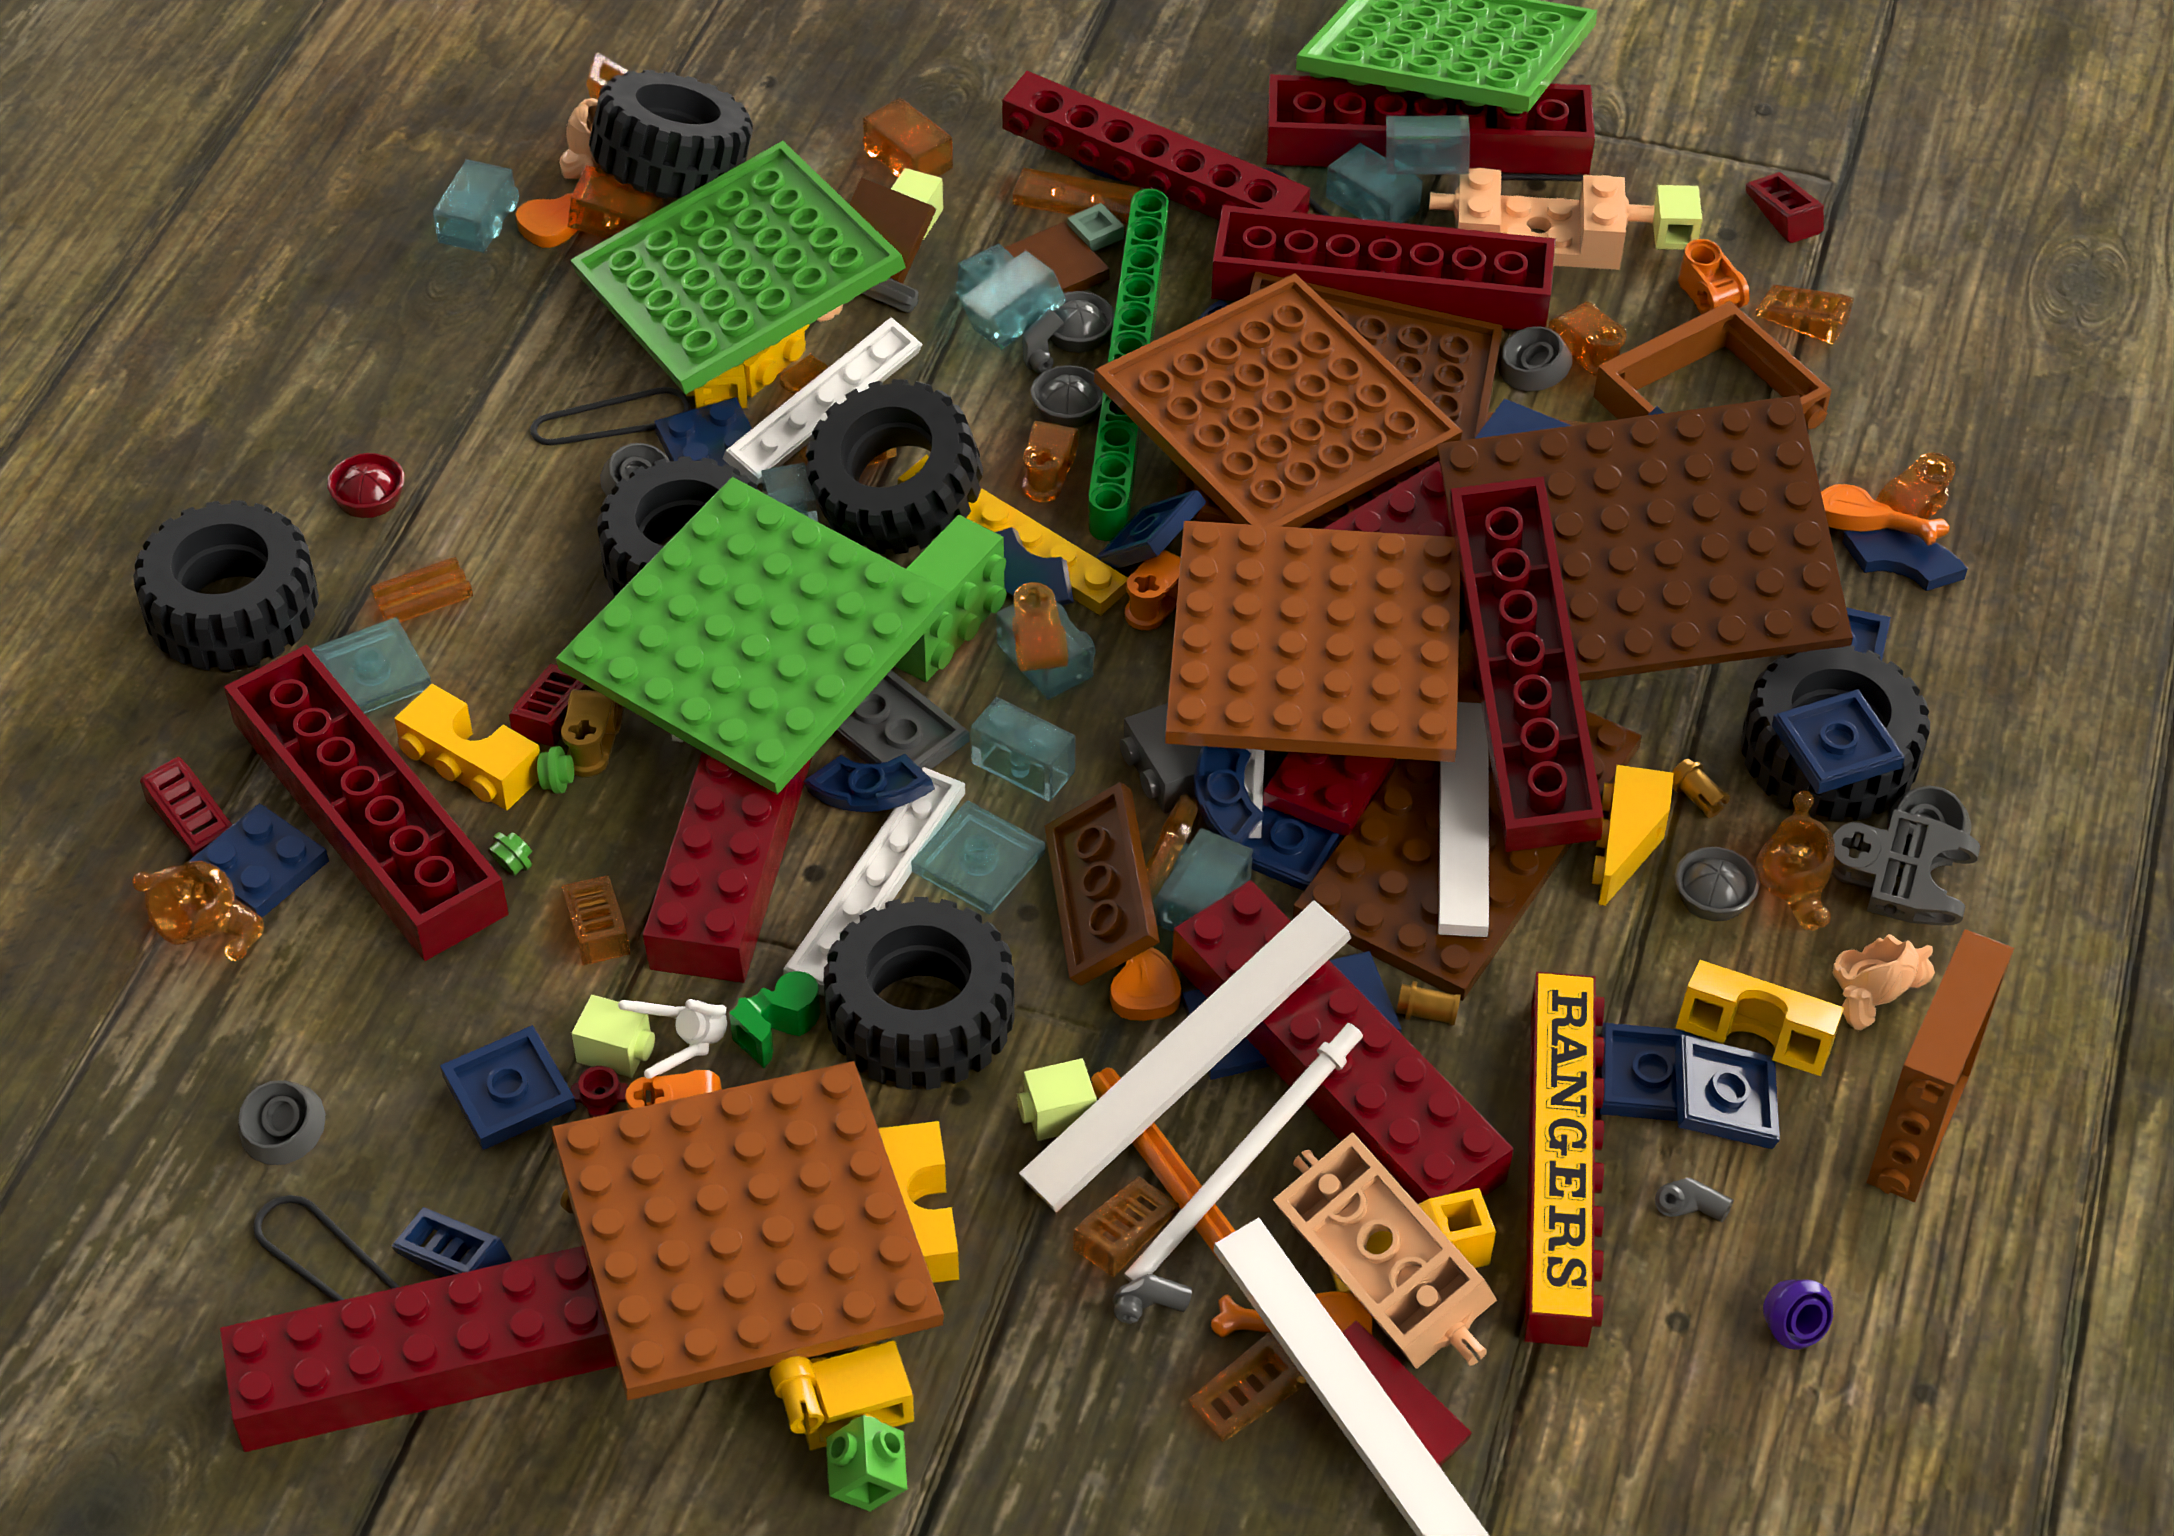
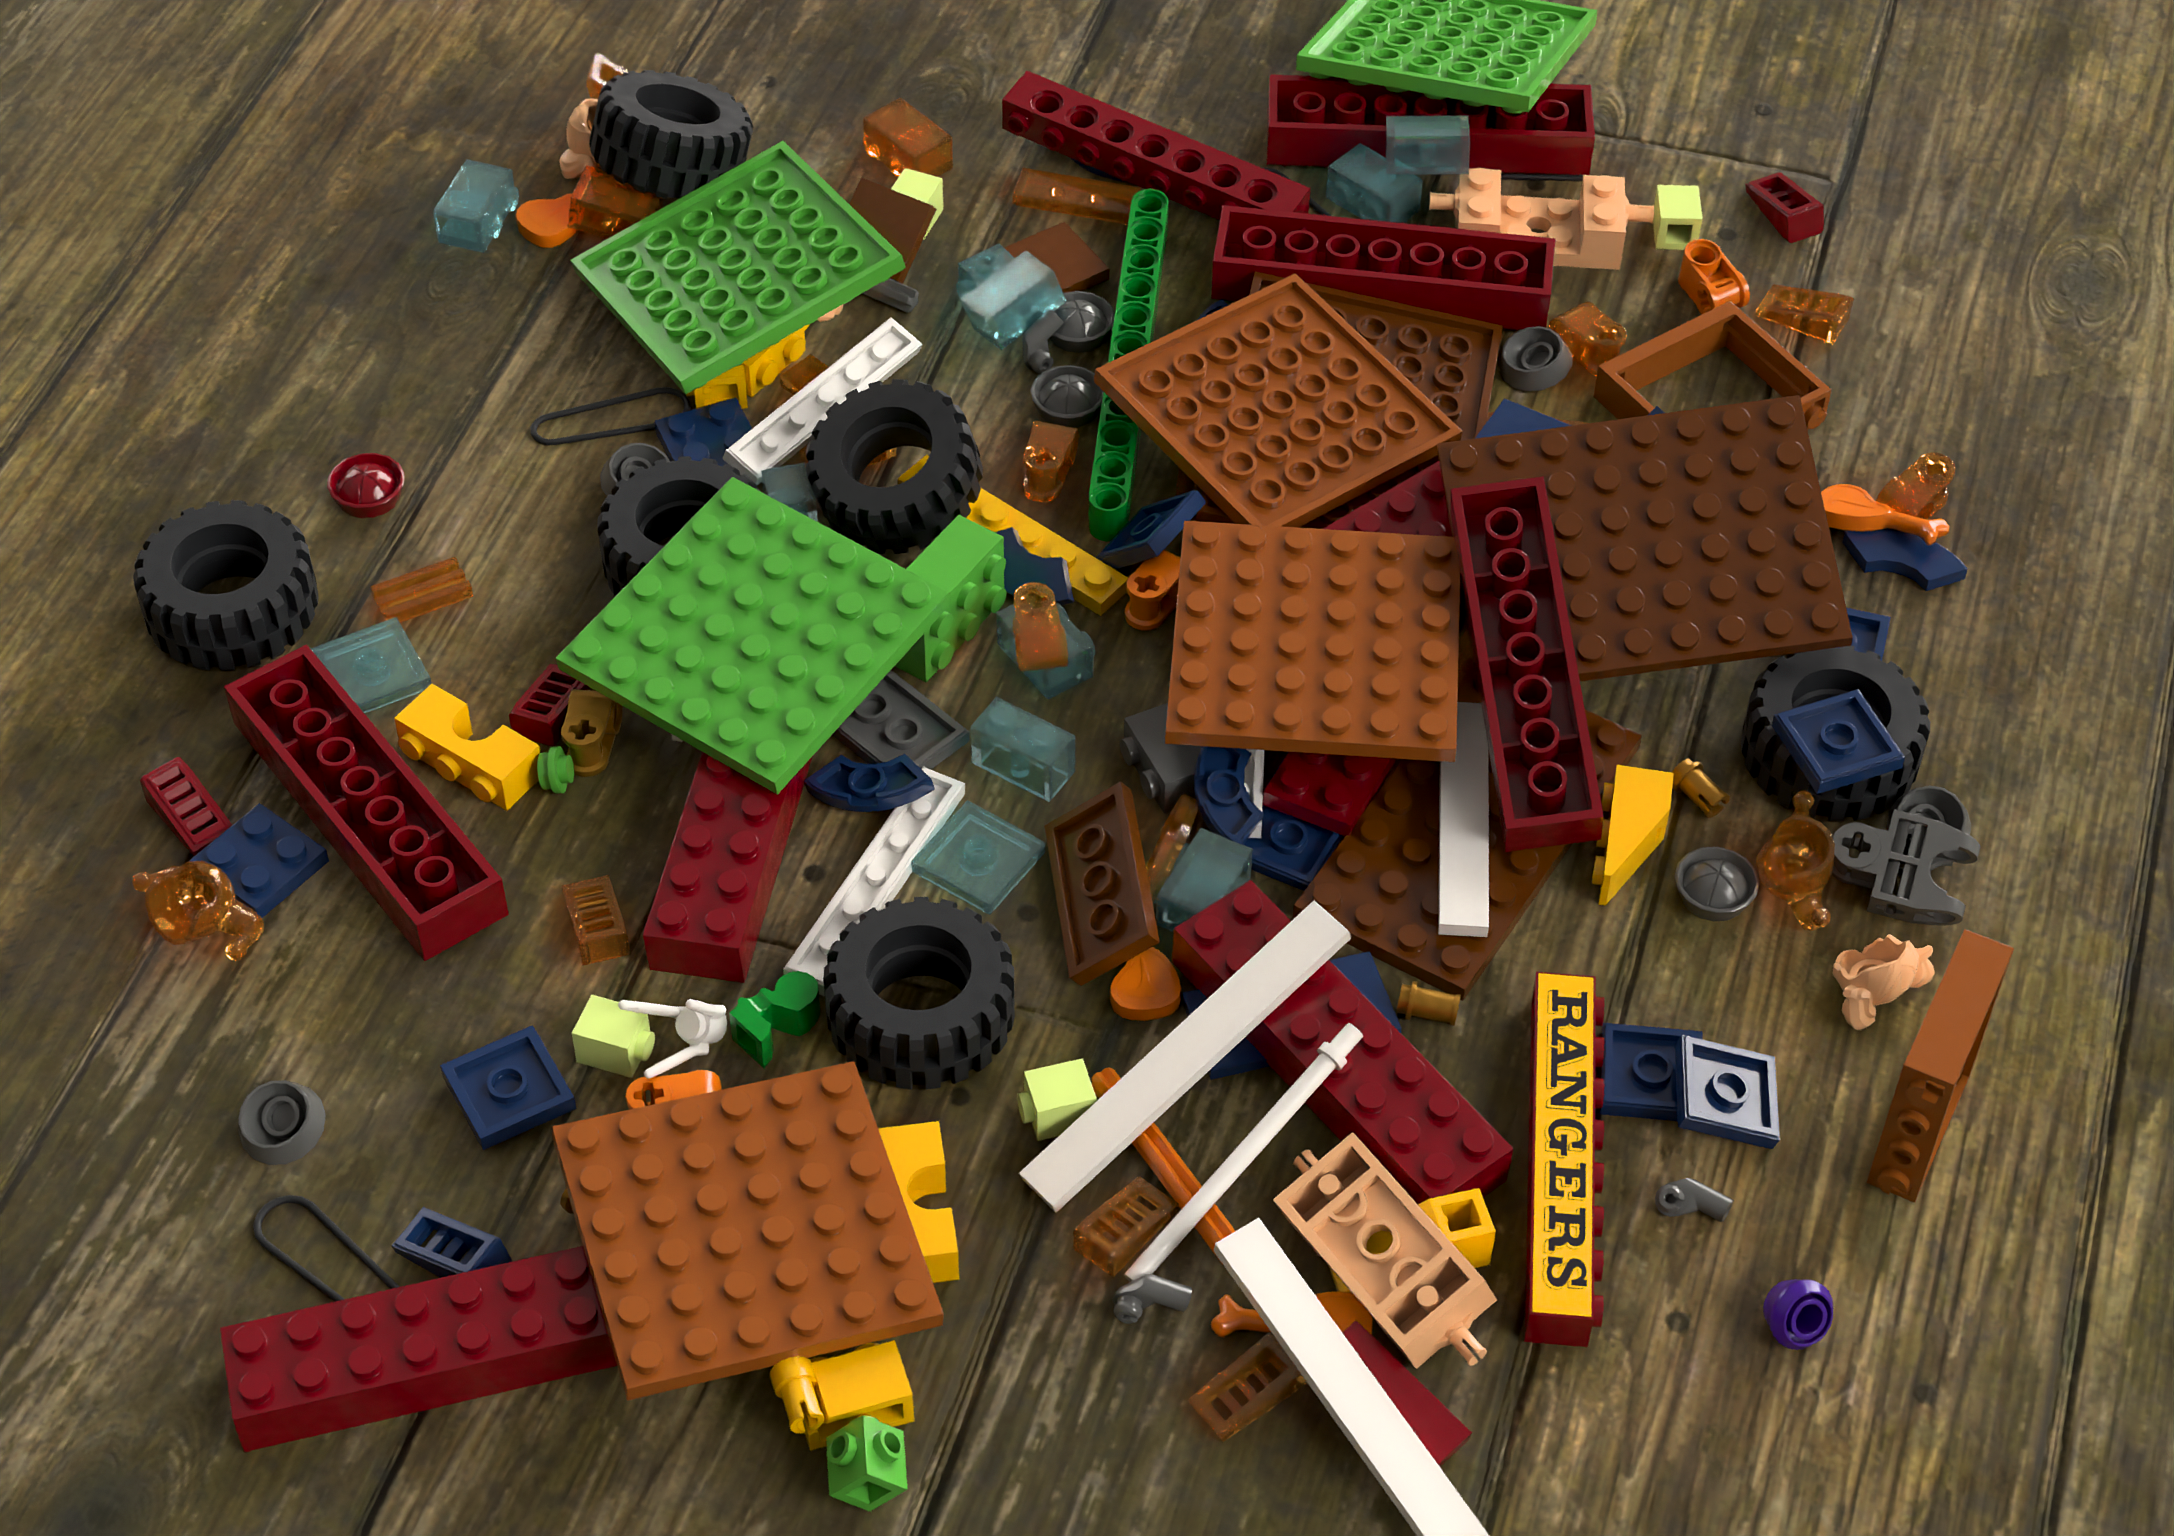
bright green plate [487,832,532,876] -> none
dark red plate [570,1066,629,1118] -> none
sand green plate [1067,203,1124,252] -> none
yellow arch [1676,960,1844,1077] -> none

